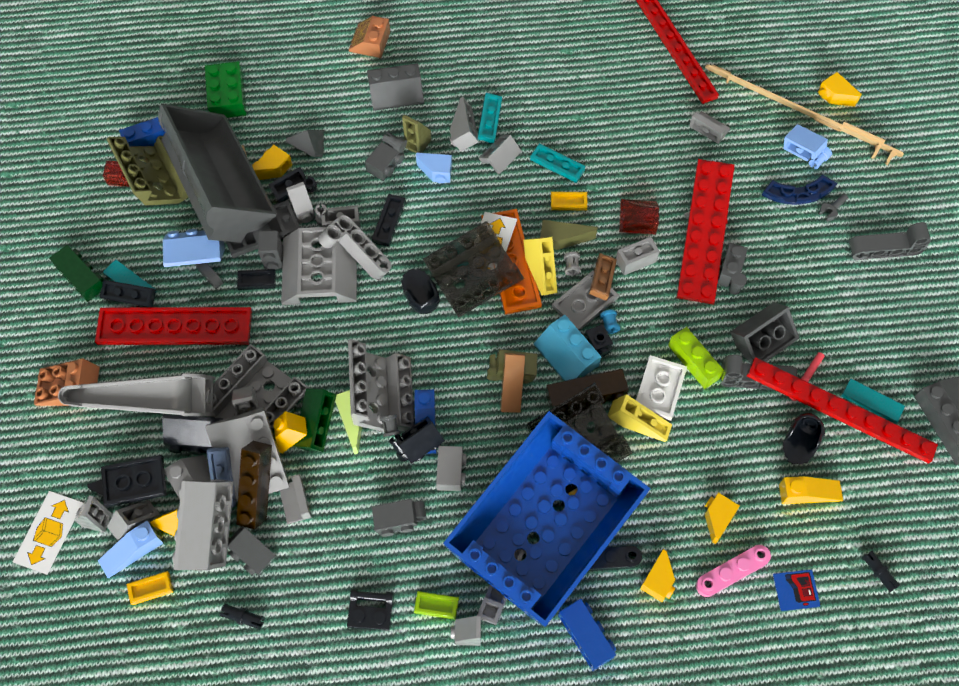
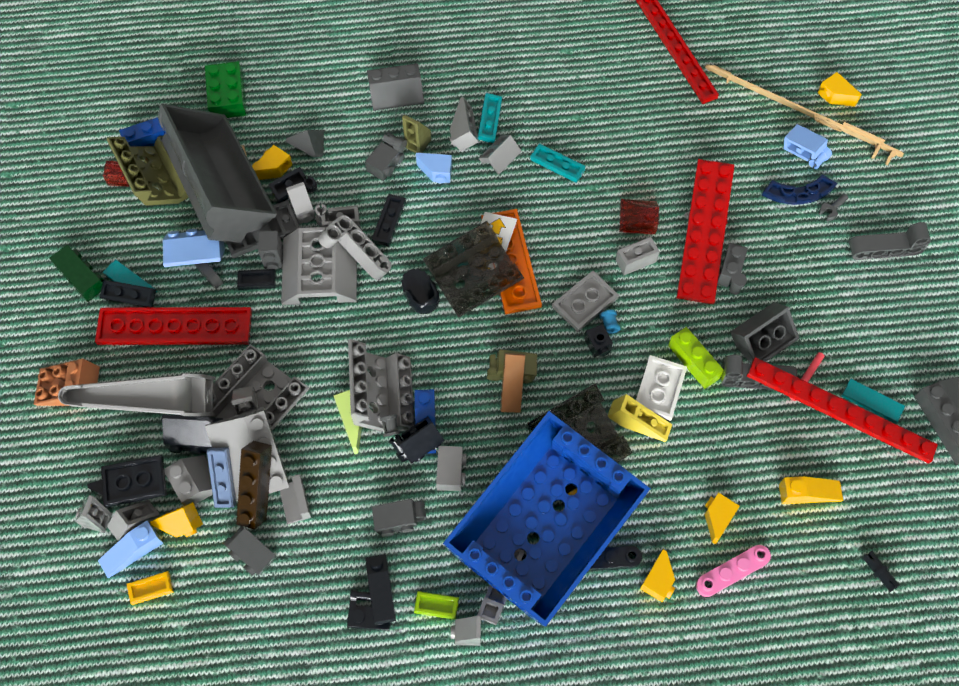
white sticker [13,491,83,575] -> none
light grey slope [172,479,234,570] -> none
black pin [220,603,265,630] -> none
yellow slope [273,411,307,453] -> none
dark green brick [293,388,336,452] -> none
nougat slope [349,16,390,58] -> none
light yellow slope [523,237,557,295] -> none
medium azure slope [534,315,601,381] -> none
olive slope [540,220,598,250] -> none
dark brown brick [546,369,629,414] -> none
yellow tile [551,192,587,211] -> none
blue brick [558,599,616,672] -> none
light grey bush [563,252,581,276] -> none
medium nougat tile [589,253,617,301] -> none
light grey panel [689,111,730,144] -> none
sticker [773,570,820,611] -> none
black hair [783,413,825,465] -> none
none -> black slope [365,554,396,625]

